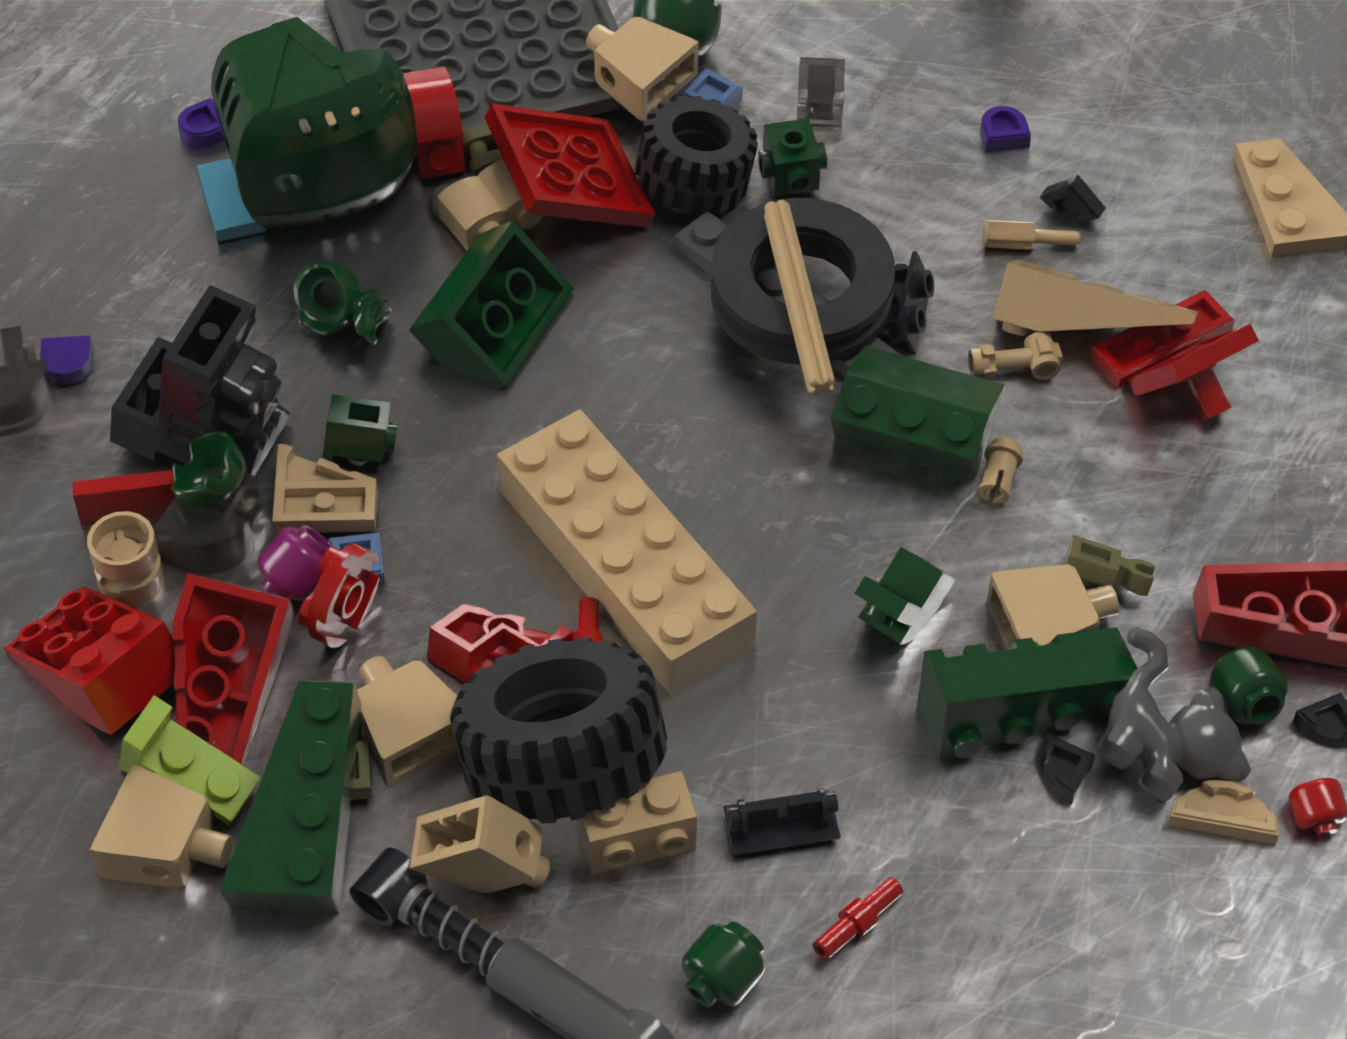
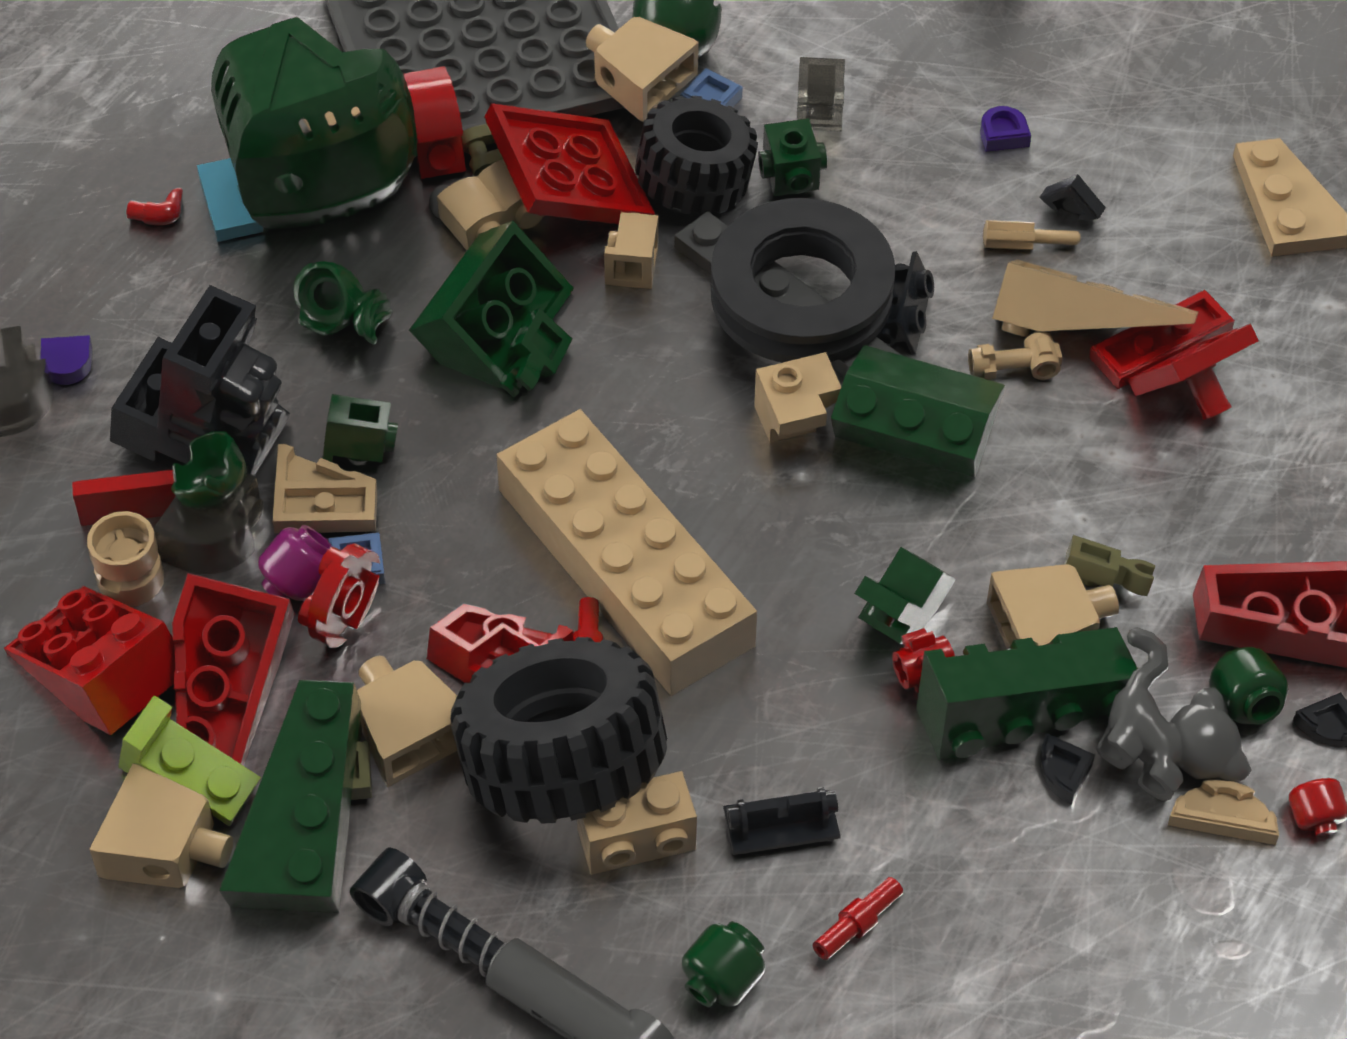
dark purple tile [178,98,224,147] -> none
tan torso [409,795,550,893] -> none
tan axle [764,200,834,396] -> none
tan pin [978,437,1024,503] -> none
none -> red animal [126,187,183,226]
none -> dark green plate [500,308,573,397]
none -> tan brick [604,212,658,289]
none -> tan brick [754,352,841,443]
none -> red gear [892,628,955,693]

